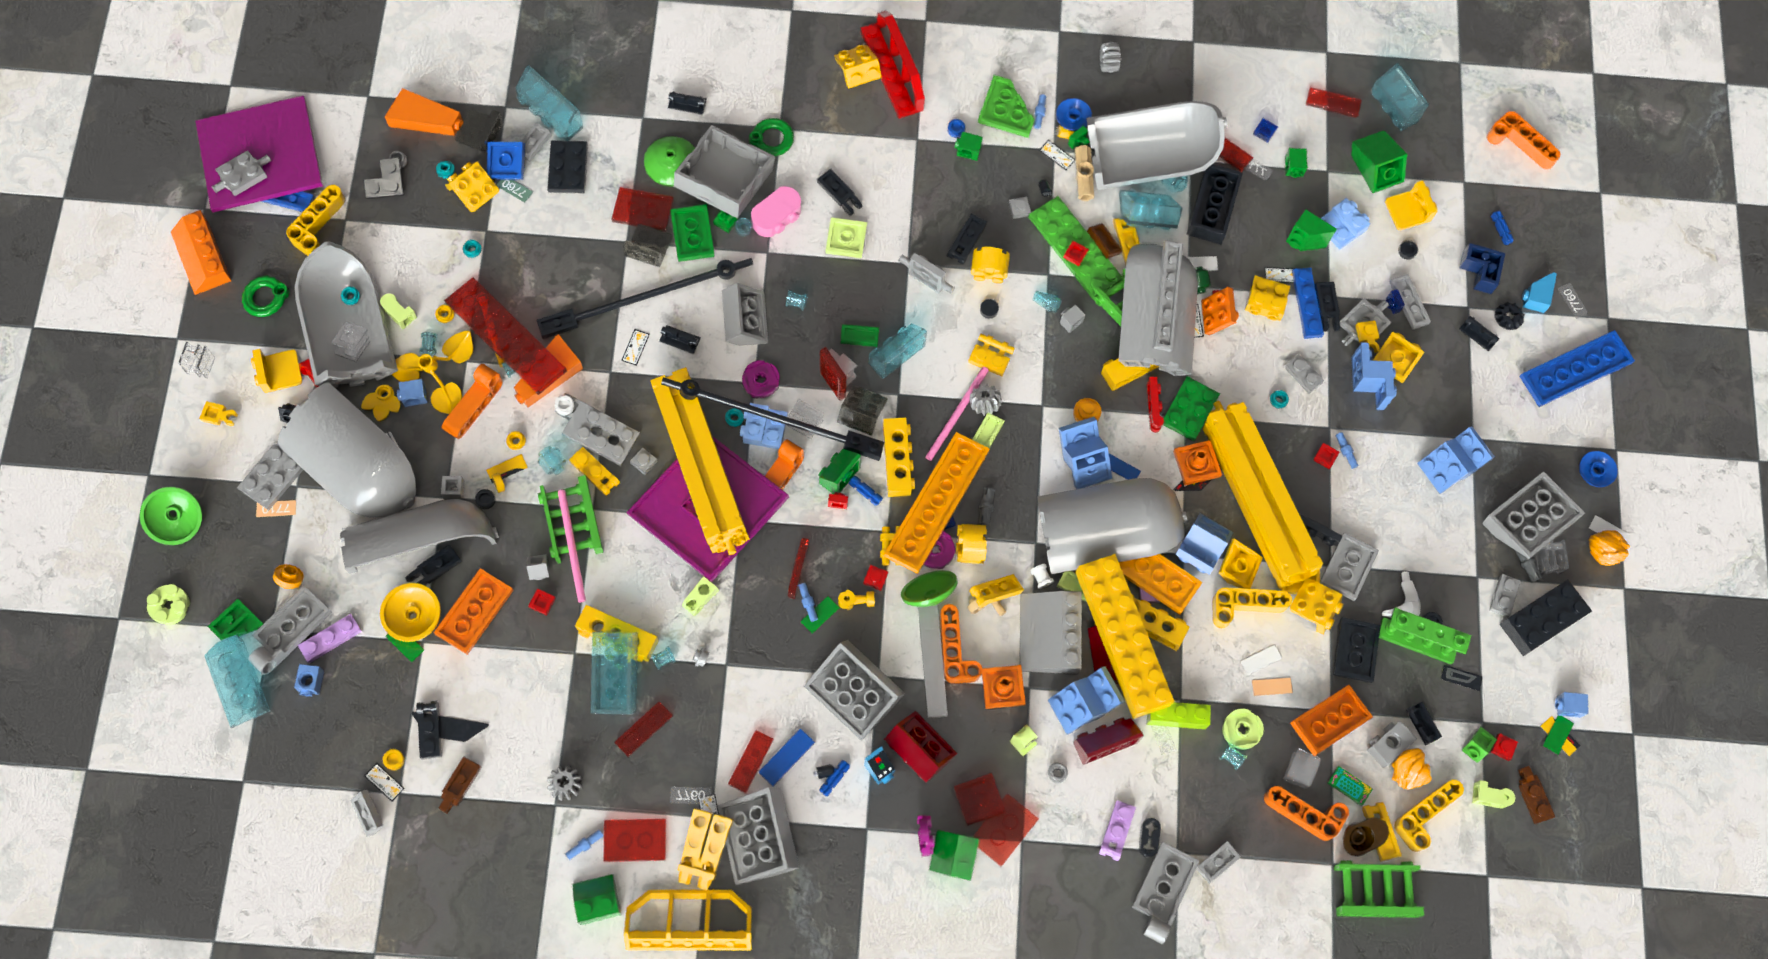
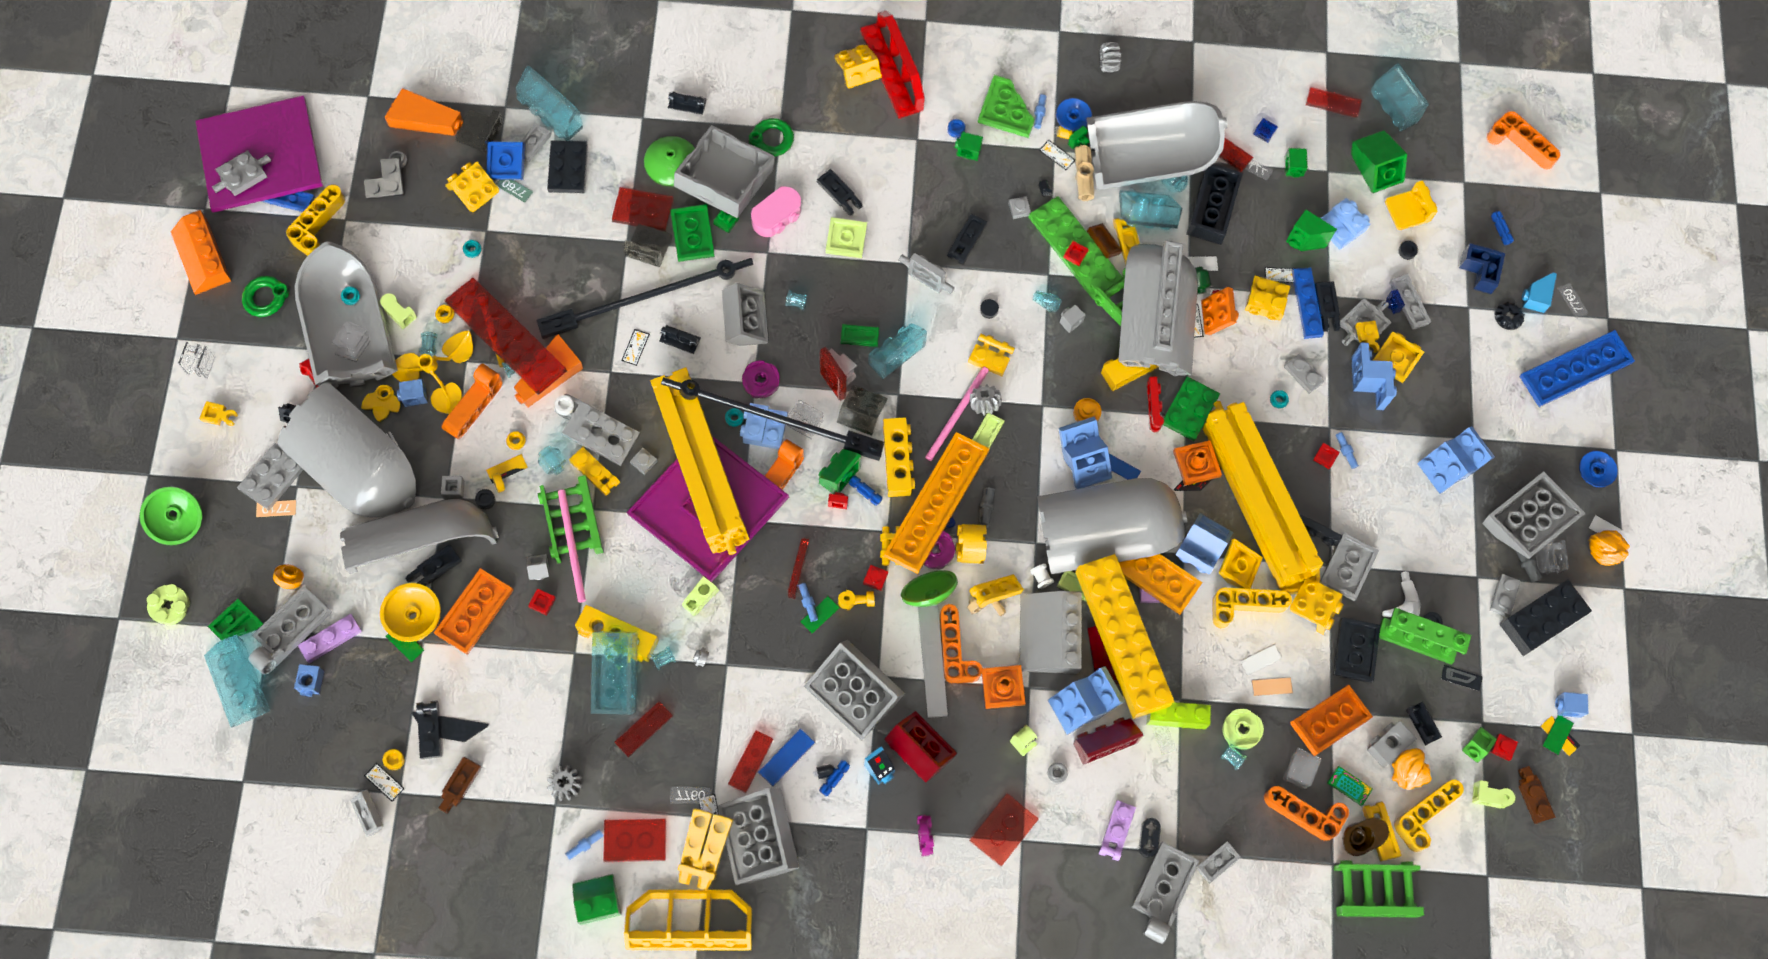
yellow bracket [251,349,303,393] -> none
teal plate [436,161,455,179] -> none
clear light blue bush [735,218,752,237] -> none
green slope [929,830,979,881] -> none
clear red plate [954,773,1006,825] -> none
yellow brick [971,247,1010,283] -> none
yellow brick [1131,593,1190,651] -> none
black hinge [1459,316,1500,352] -> none

